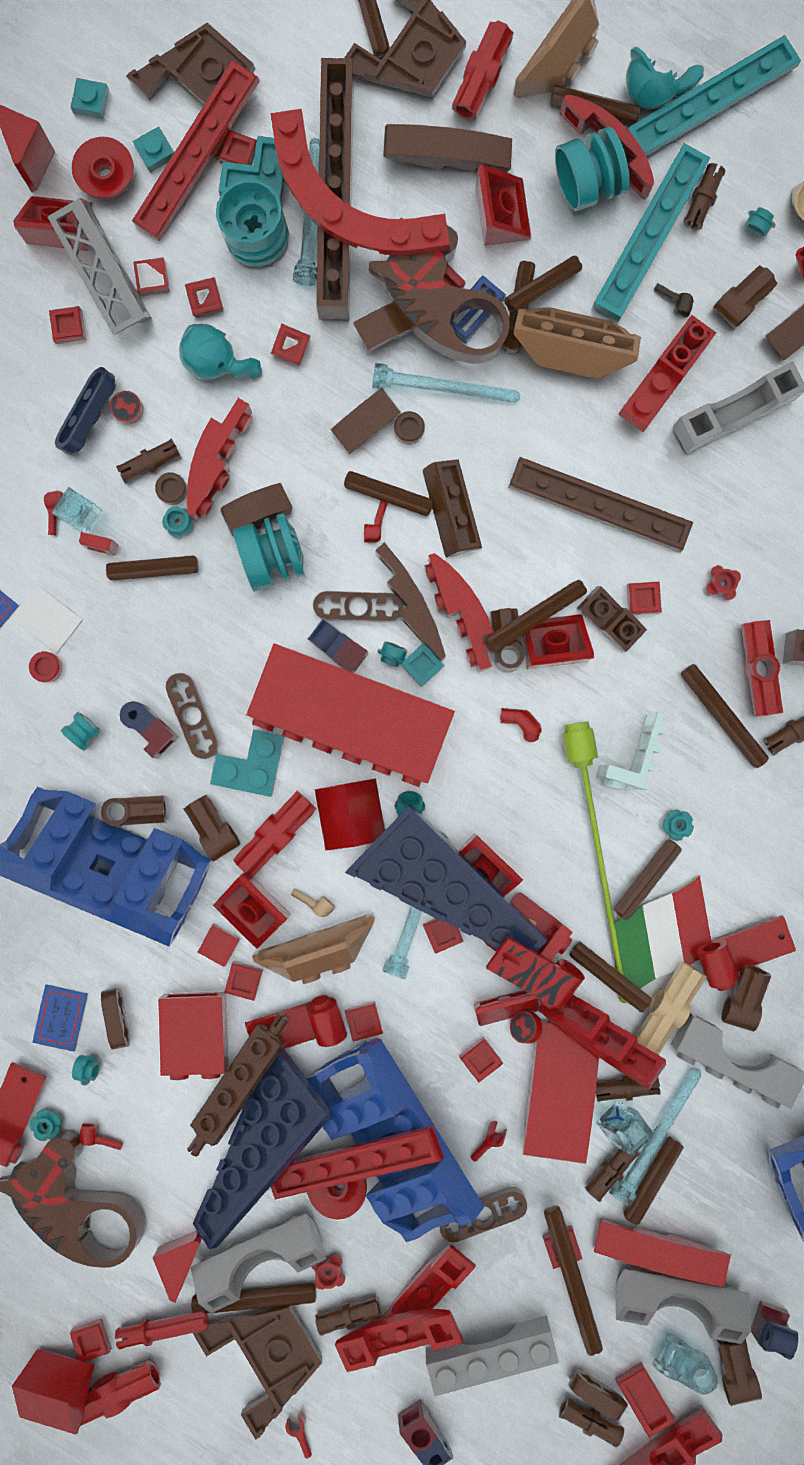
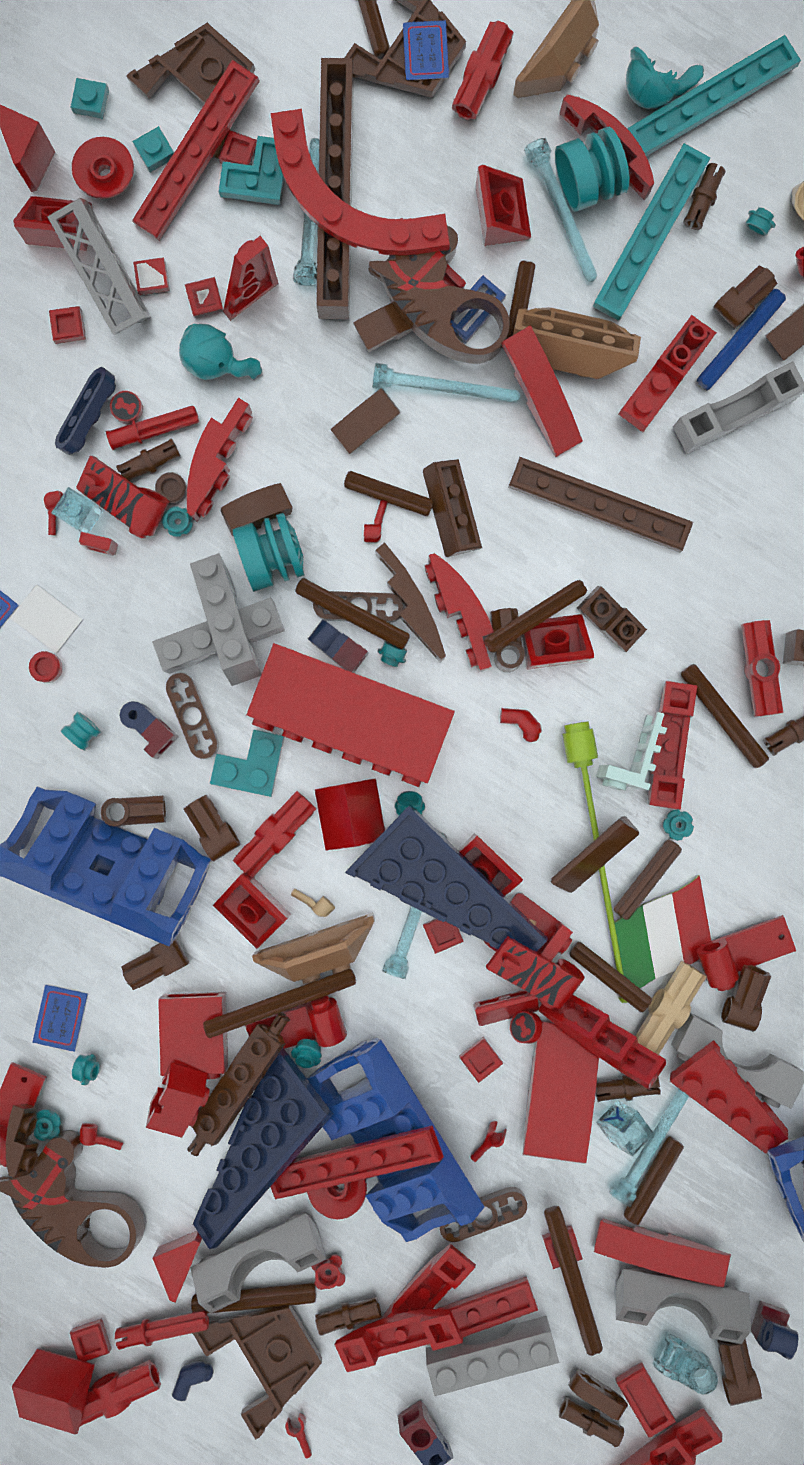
reddish brown beam [101,988,130,1050] -> none
reddish brown axle [106,555,199,581] -> none
red tile [197,924,241,967] -> none
teal wheel [216,179,289,267] -> none
red tile [224,961,263,1001] -> none
red tile [270,323,311,366] -> none
red tile [344,1001,383,1042] -> none
reddish brown slope [383,124,512,173] -> none
reddish brown tile [394,411,425,445] -> none
teal plate [400,643,445,687] -> none
reddish brown axle [504,255,583,313] -> none
reddish brown axle [550,85,641,125] -> none
reddish brown pin [584,1139,640,1202] -> none
red tile [627,581,662,615] -> none
dark brown hand [654,283,694,317] -> none
red plate [706,565,741,600] -> none
none -> reddish brown slope [6,1104,39,1178]
none -> red door [76,456,169,538]
none -> red axle [106,406,199,451]
none -> reddish brown piece [121,937,189,990]
none -> red brick [146,1063,210,1138]
none -> light grey arch [152,597,285,674]
none -> dark blue arm [172,1361,214,1401]
none -> light grey arch [190,553,261,686]
none -> reddish brown axle [203,969,356,1038]
none -> red wing [223,236,279,321]
none -> teal plate [291,1039,322,1068]
none -> reddish brown axle [295,578,410,649]
none -> blue sticker [403,20,449,80]
none -> red tile [438,1276,538,1337]
none -> red slope [501,325,583,457]
none -> clear light blue piece [524,138,597,282]
none -> reddish brown slope [551,816,639,893]
none -> red slope [648,681,697,810]
none -> red wing [670,1040,788,1154]
none -> blue axle [697,289,786,390]

